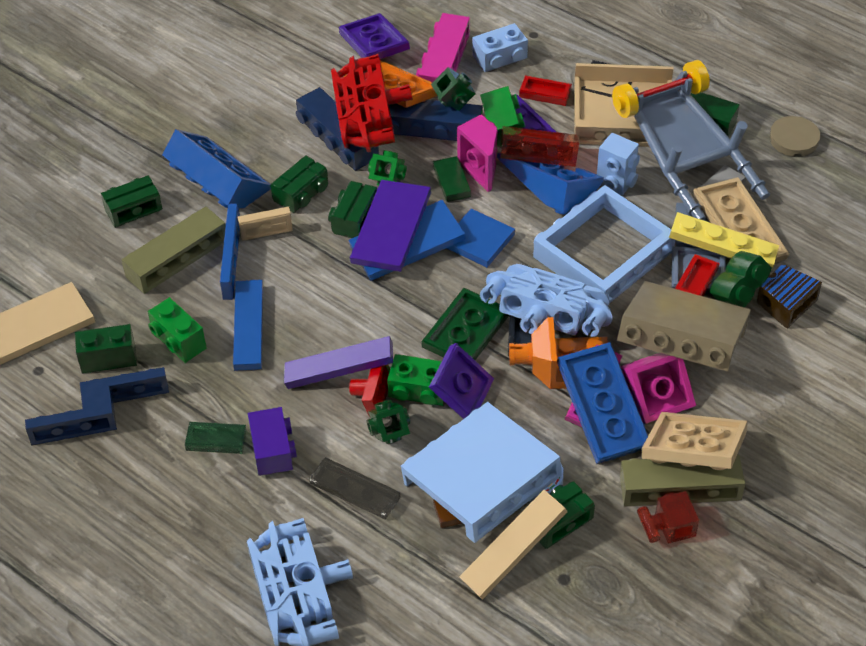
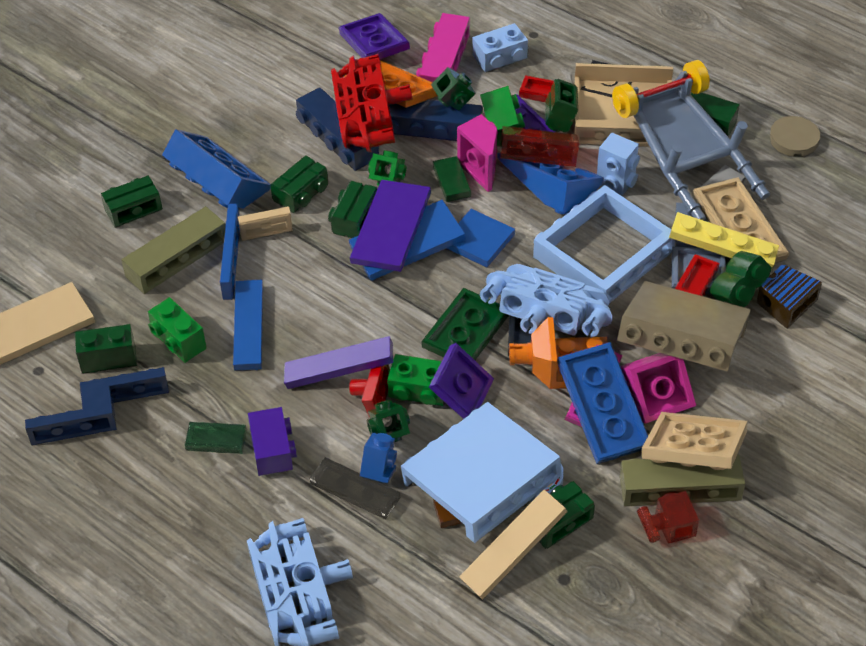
none -> blue brick [360,433,397,483]
none -> dark green brick [545,79,578,133]

